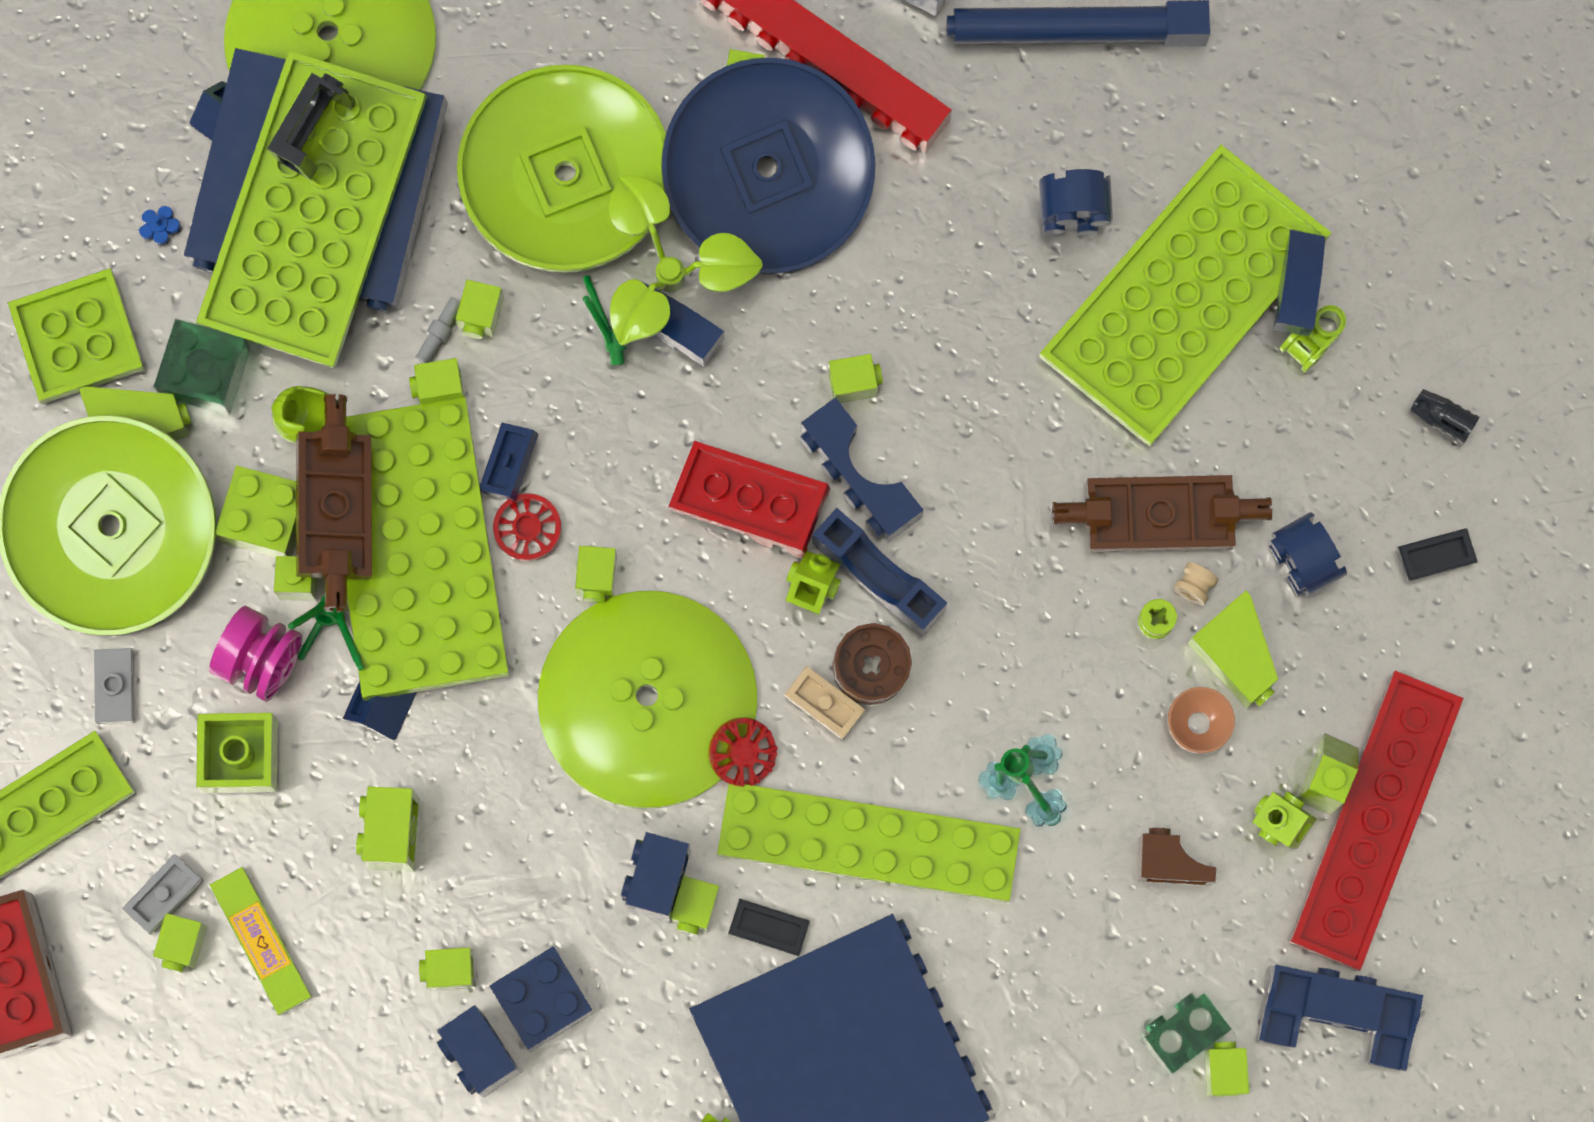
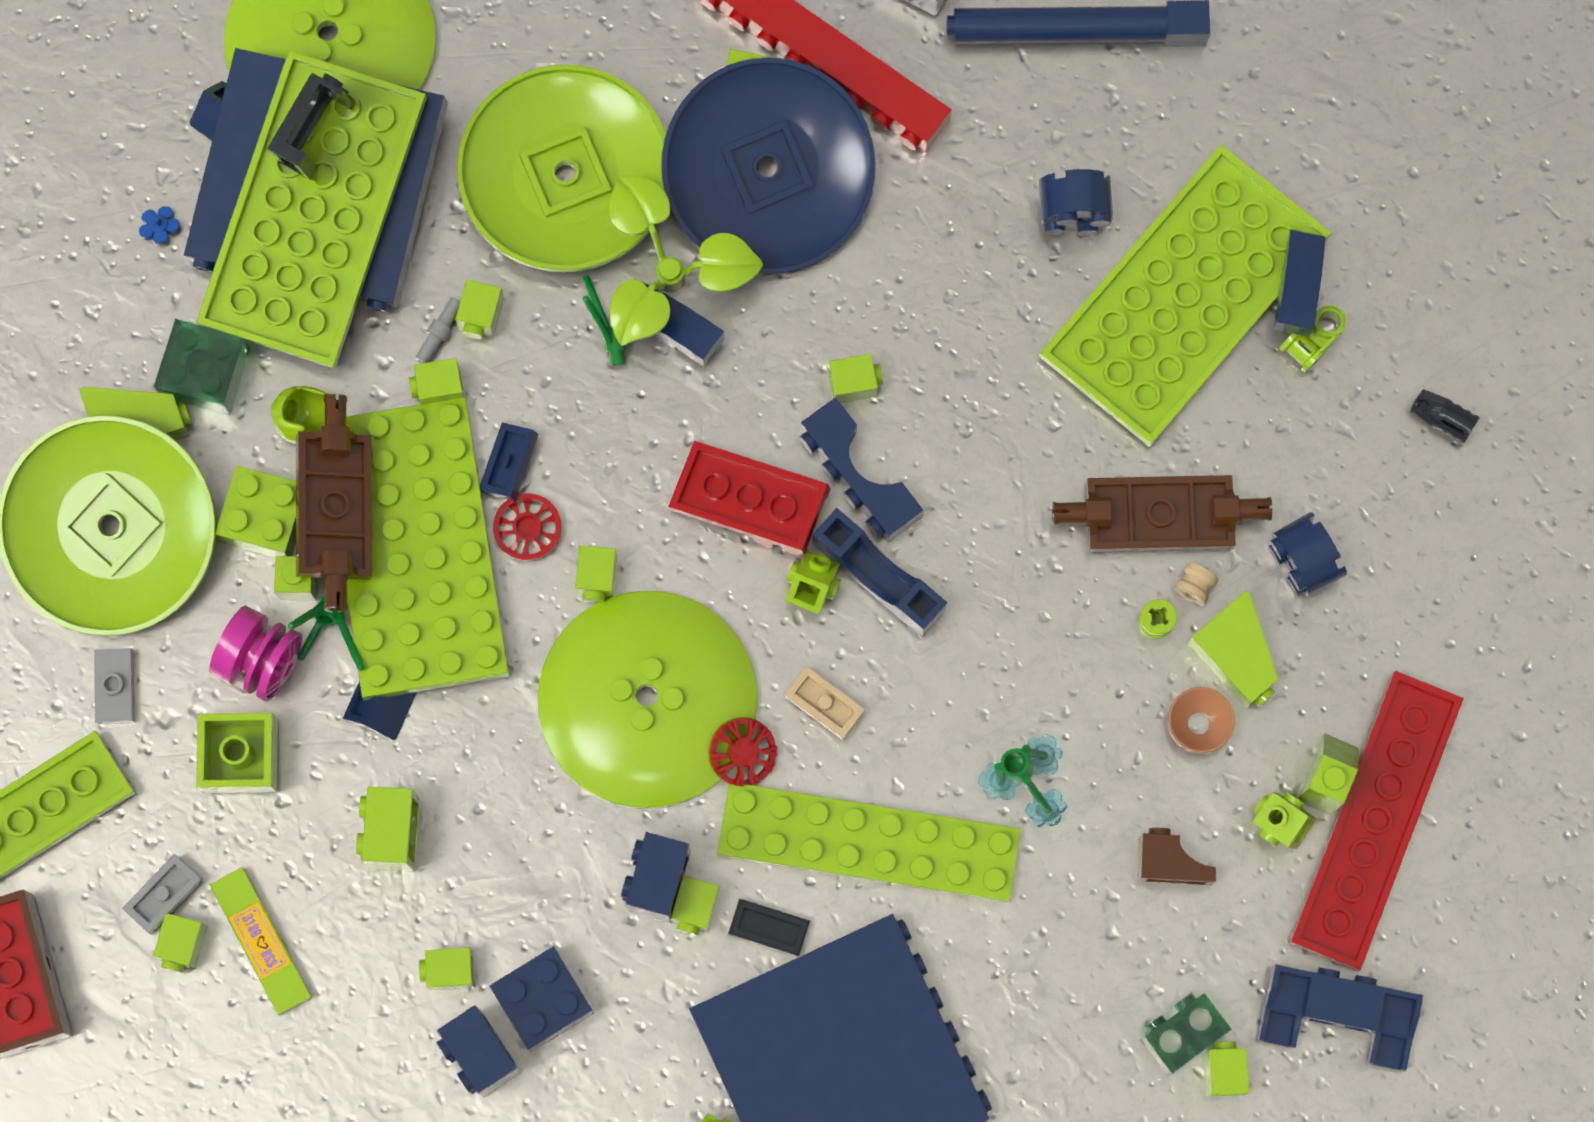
lime plate [7,268,145,404] -> none
reddish brown wheel [832,623,912,705] -> none
black tile [1397,528,1478,582] -> none

